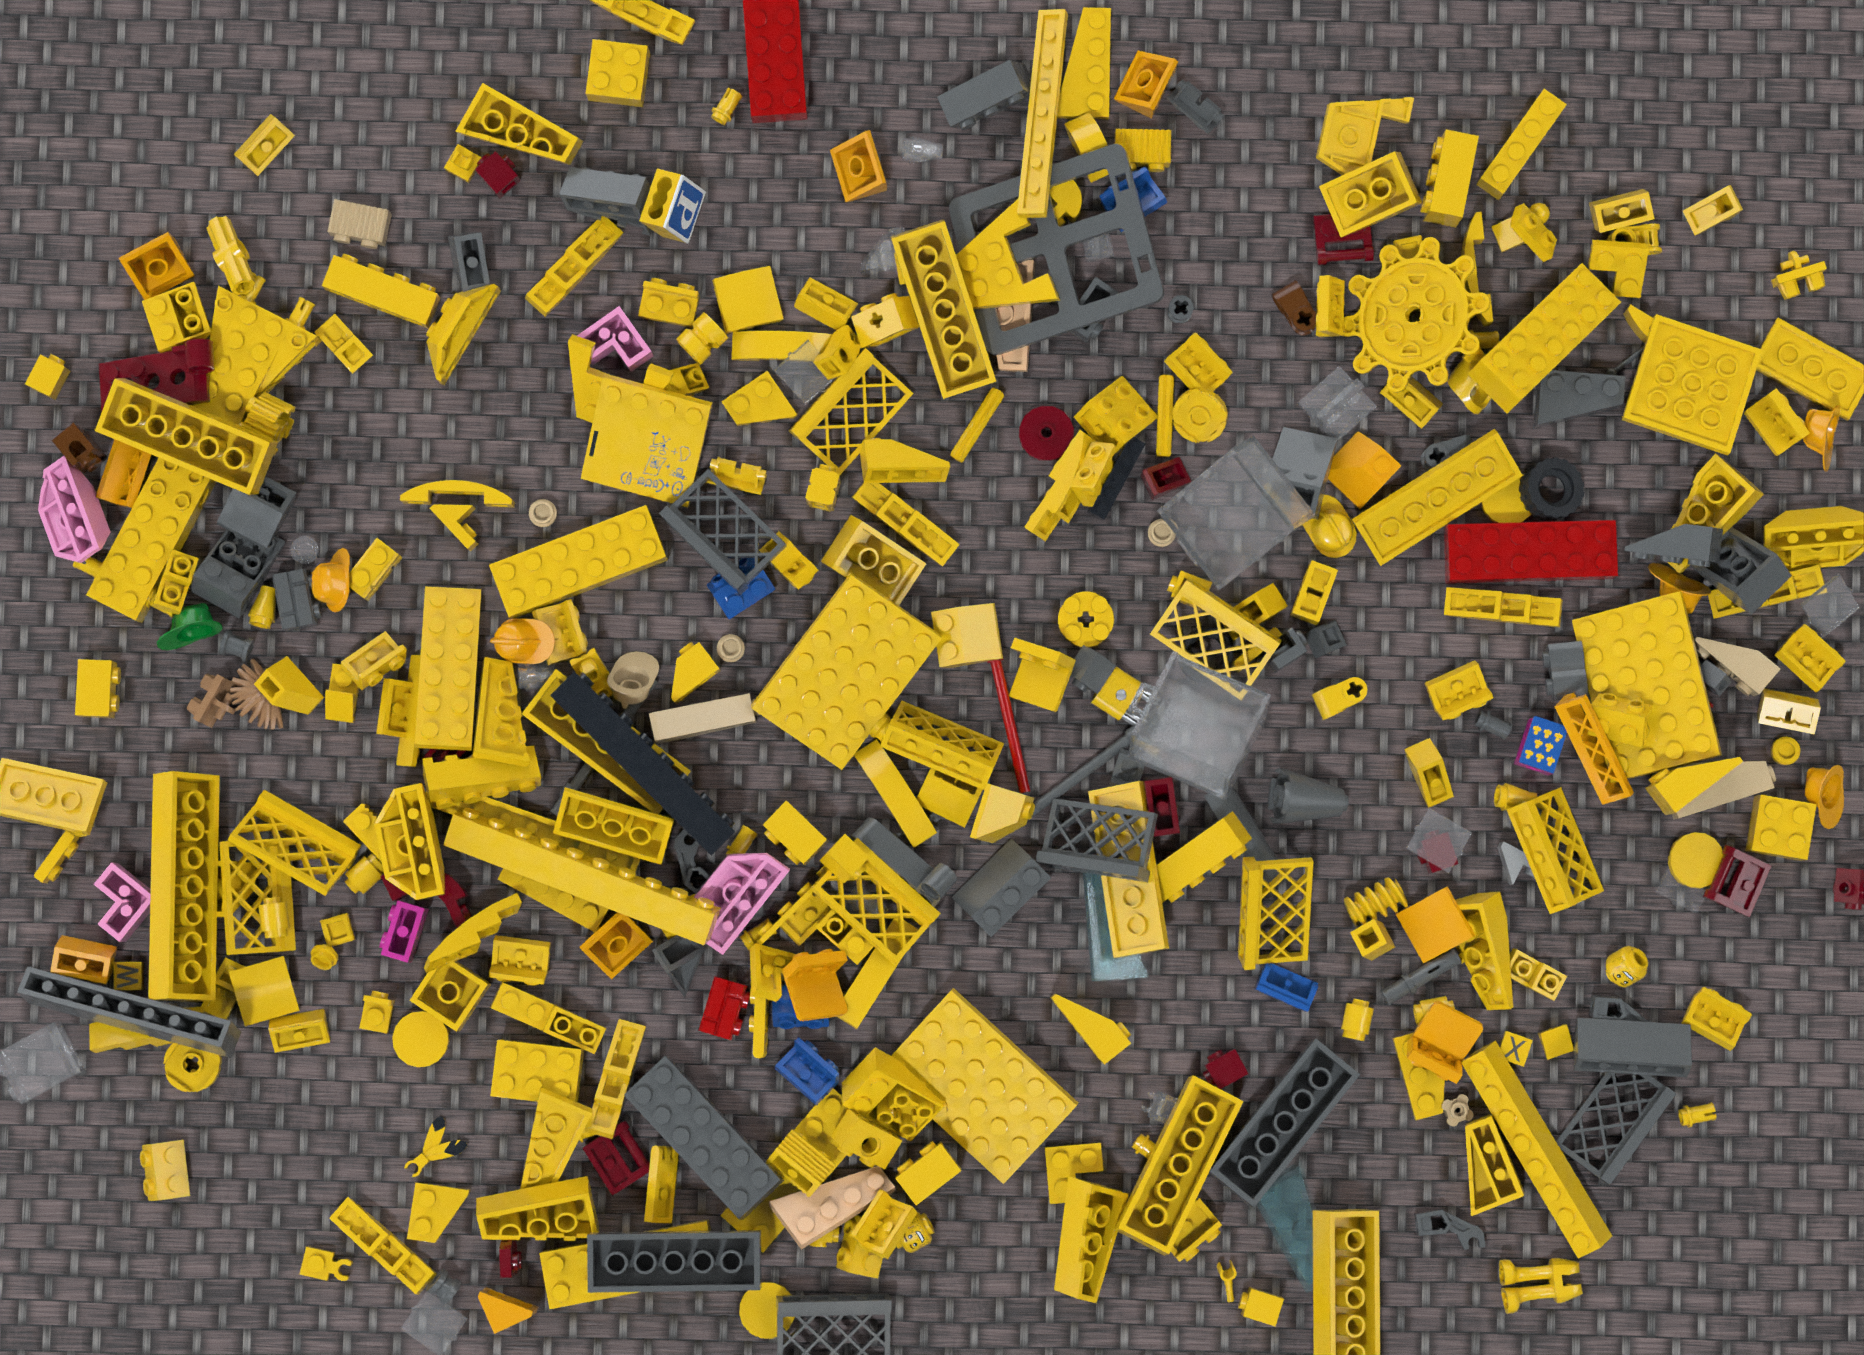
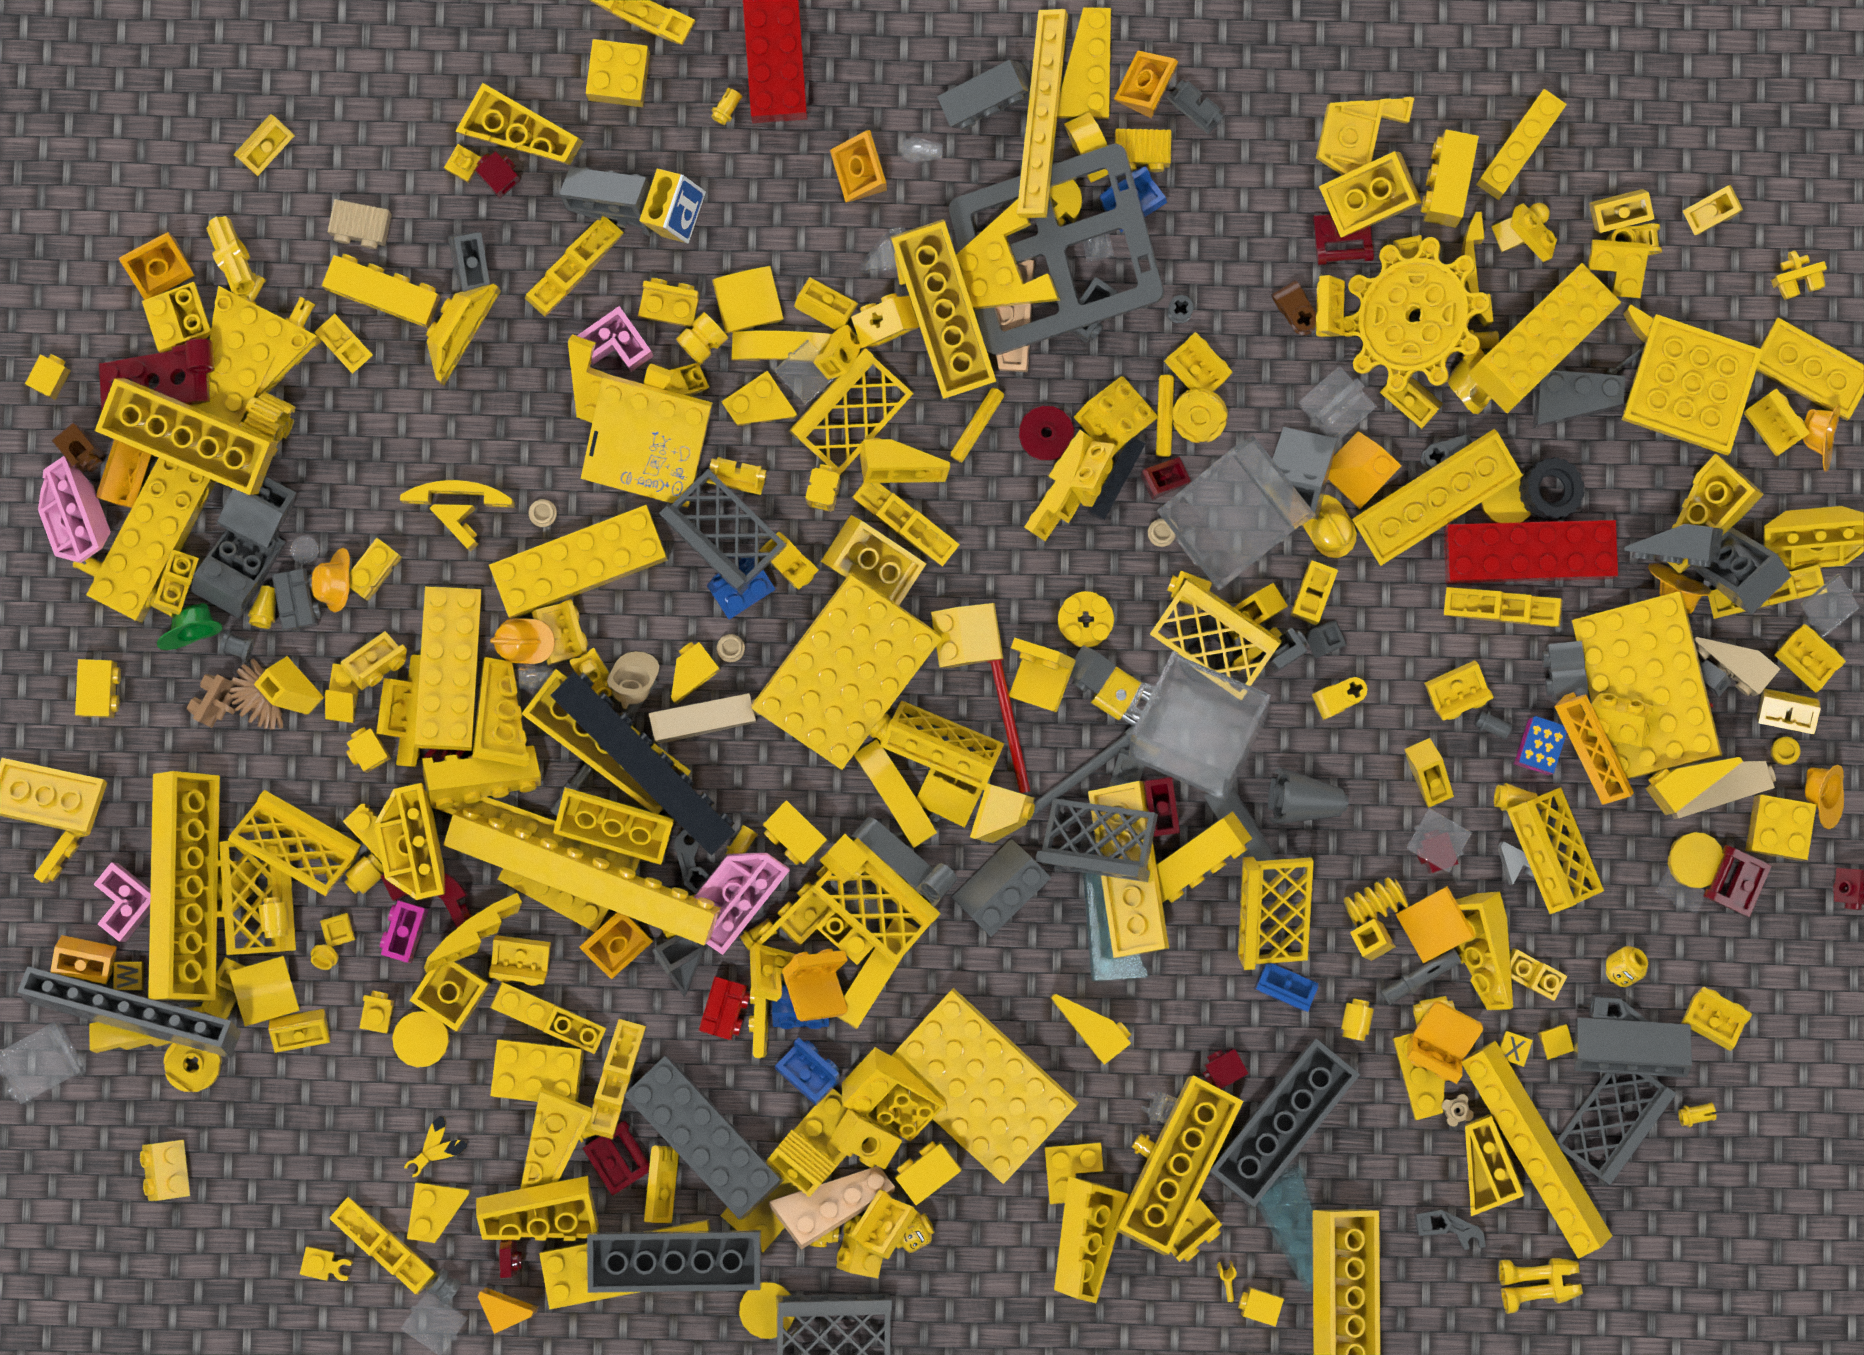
none -> yellow brick [346,727,391,773]

